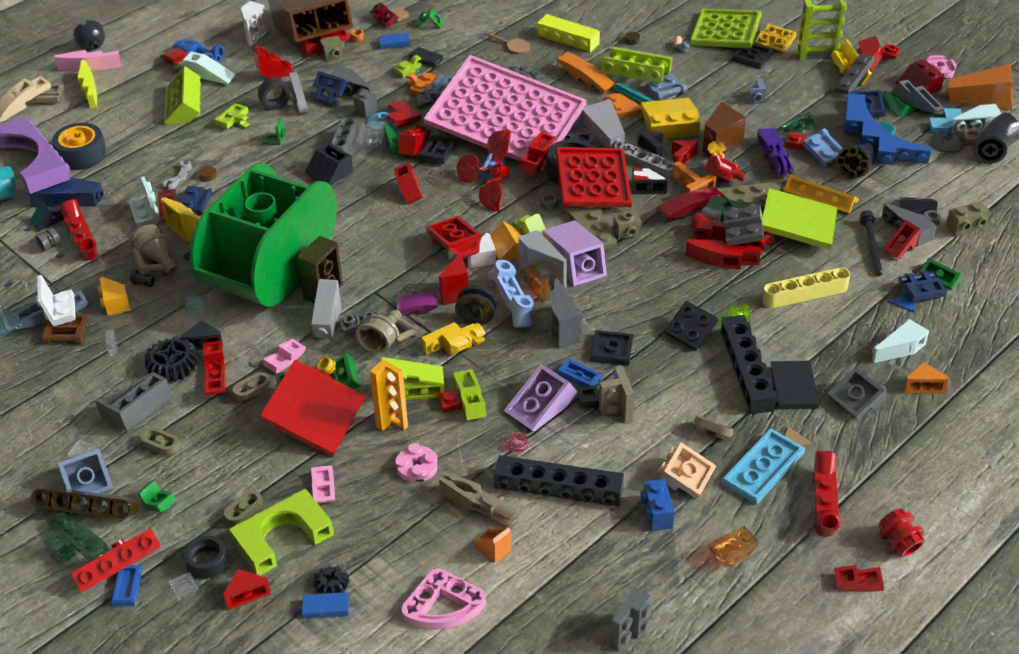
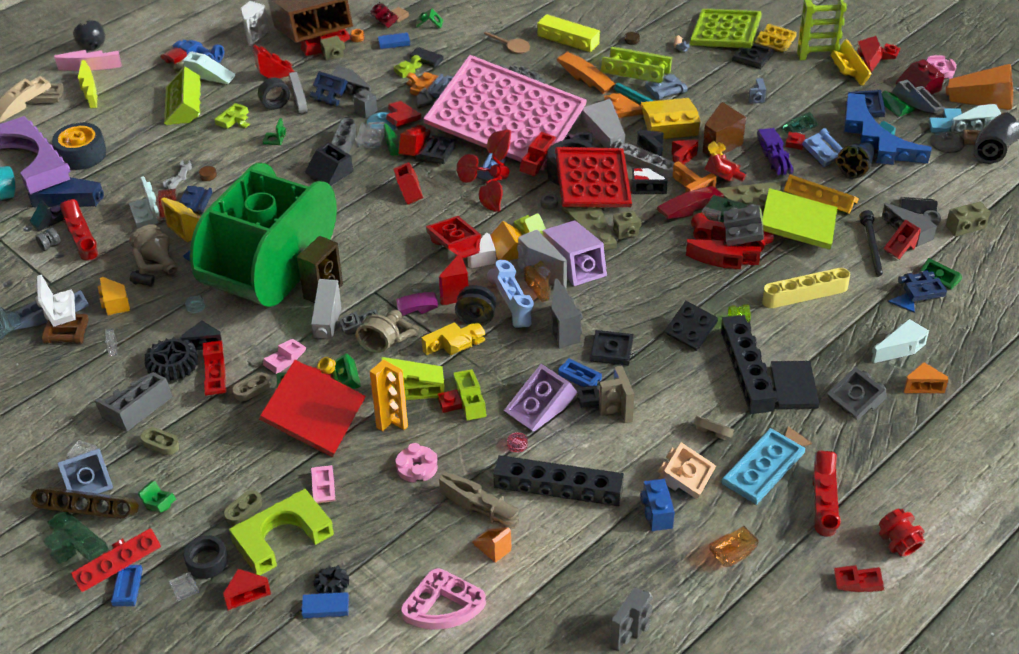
dark grey plate [835,54,875,94] -> none

